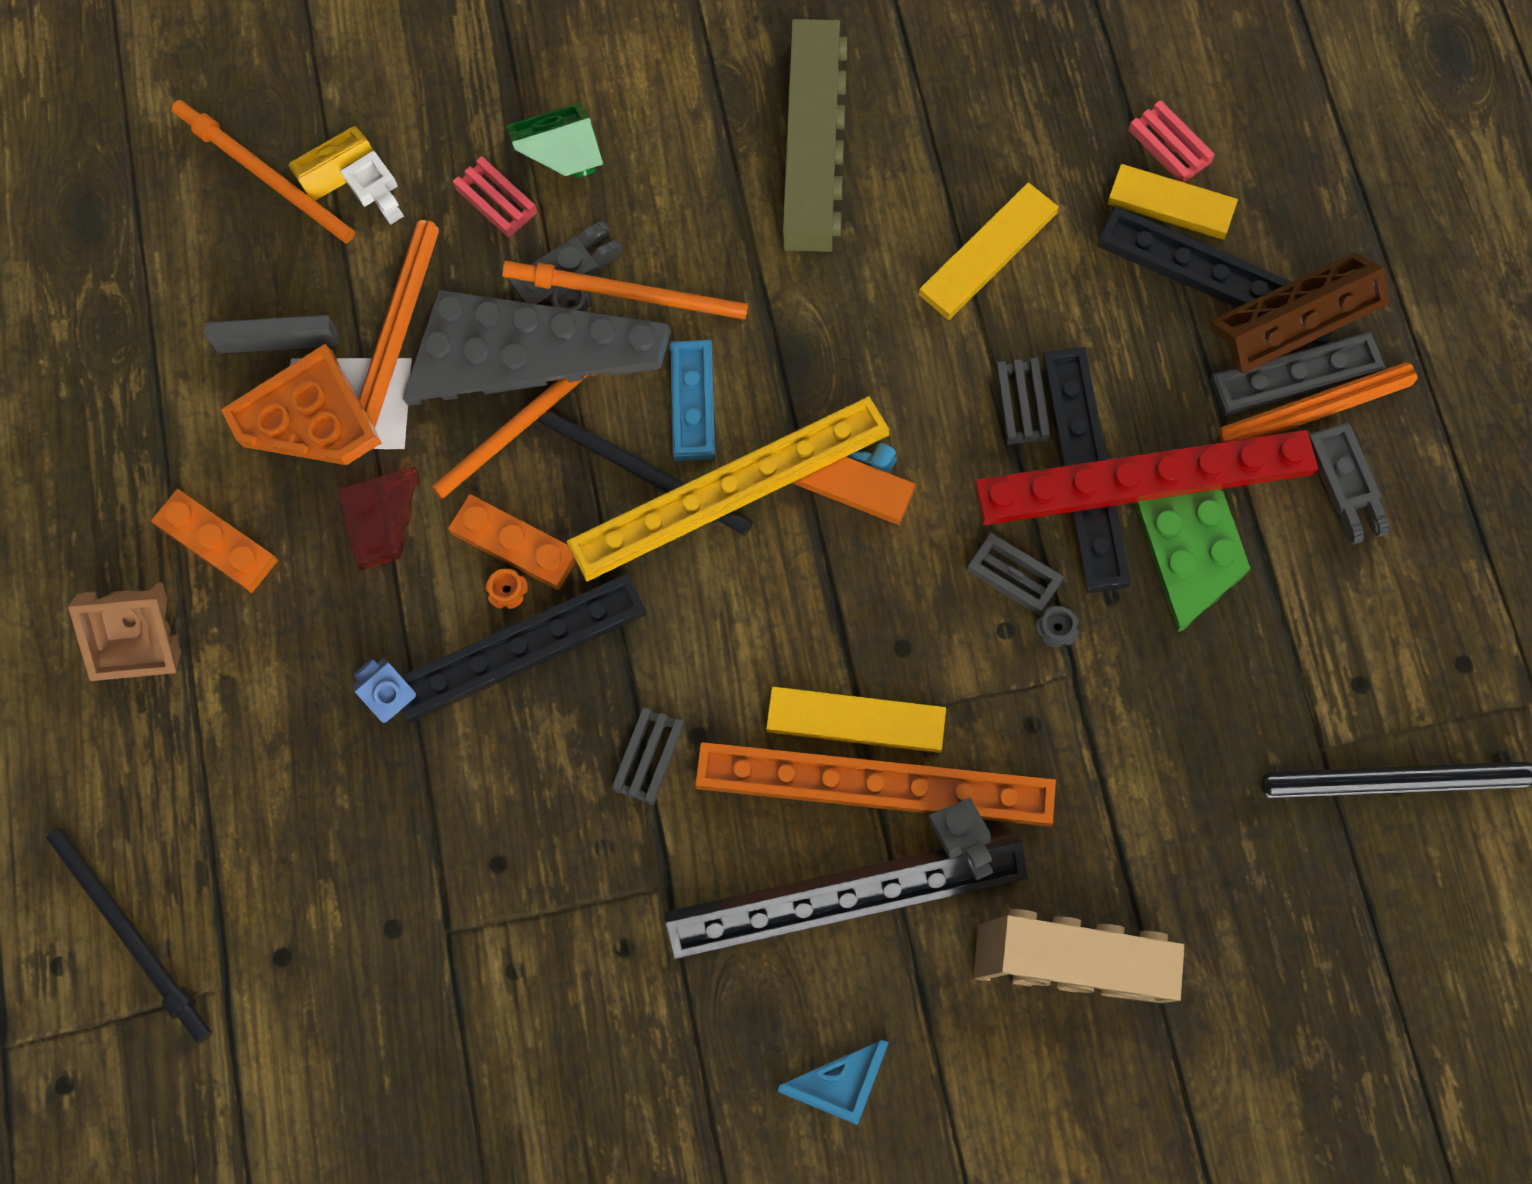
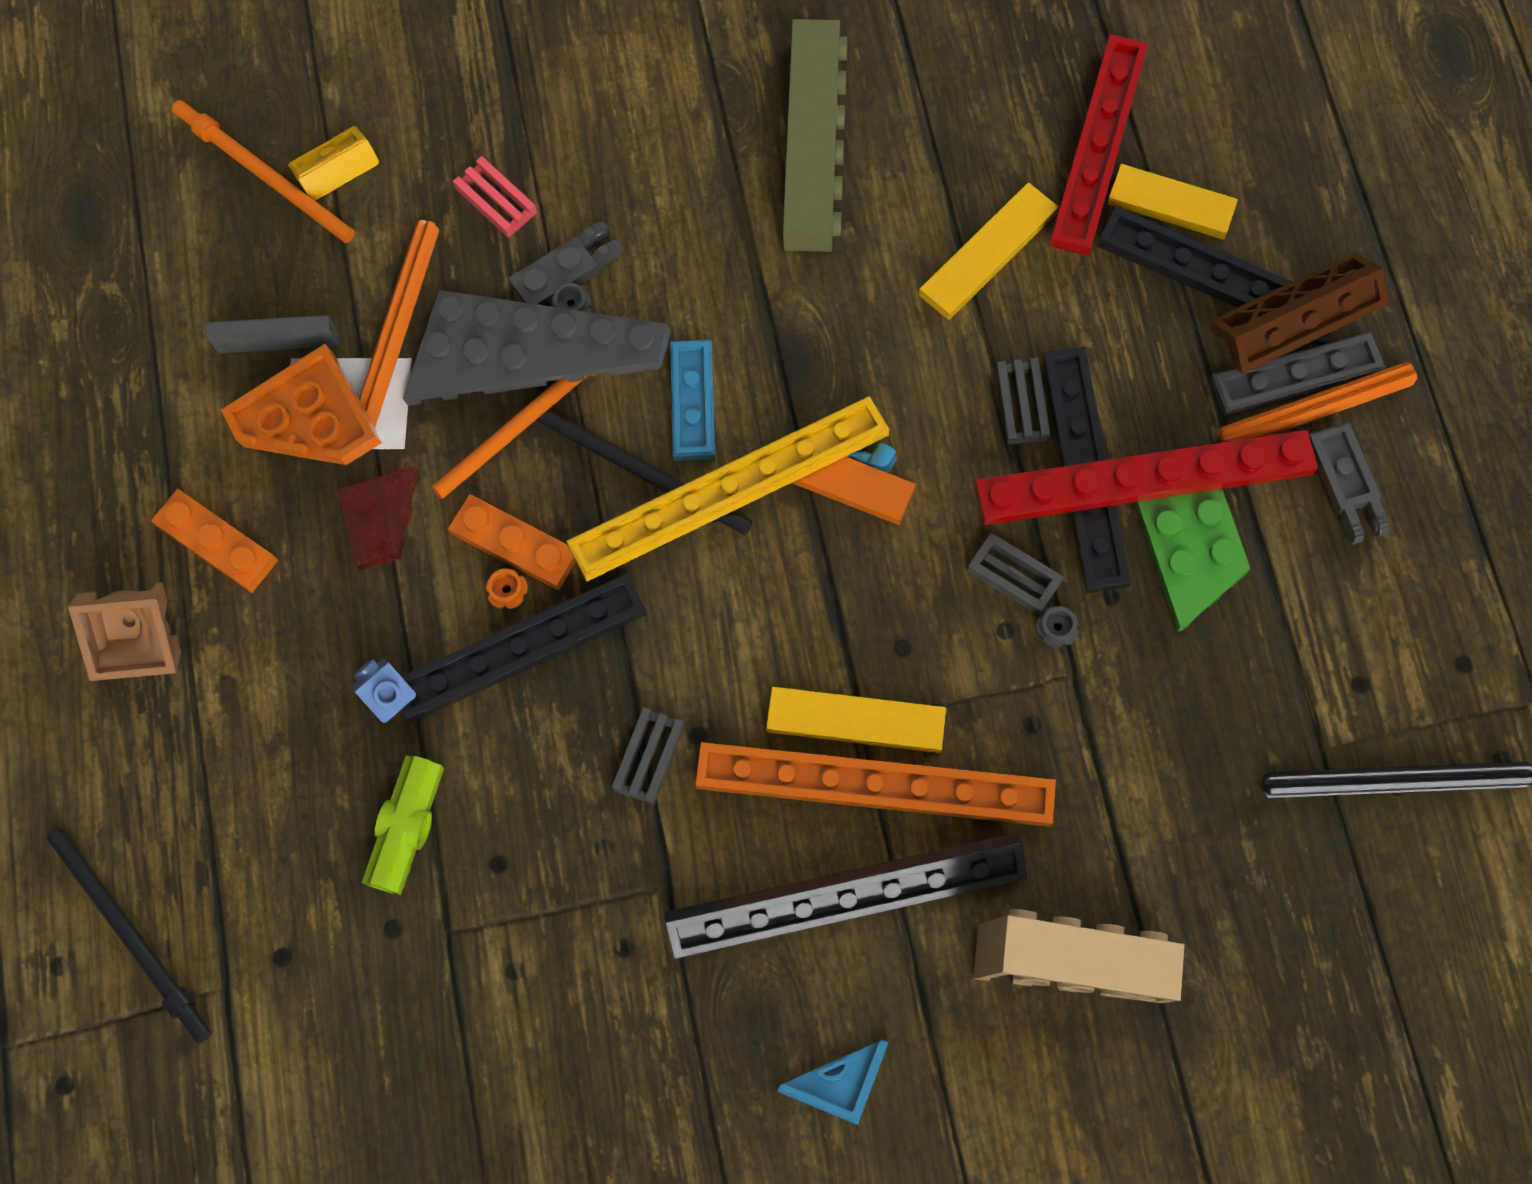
white plate [340,151,404,225] -> none
orange bar [502,261,748,320] -> none
slope [506,102,603,178] -> none
dark grey plate [929,798,993,880] -> none
coral tile [1128,100,1215,183] -> none
none -> lime piece [362,755,444,895]
none -> red plate [1050,34,1149,256]

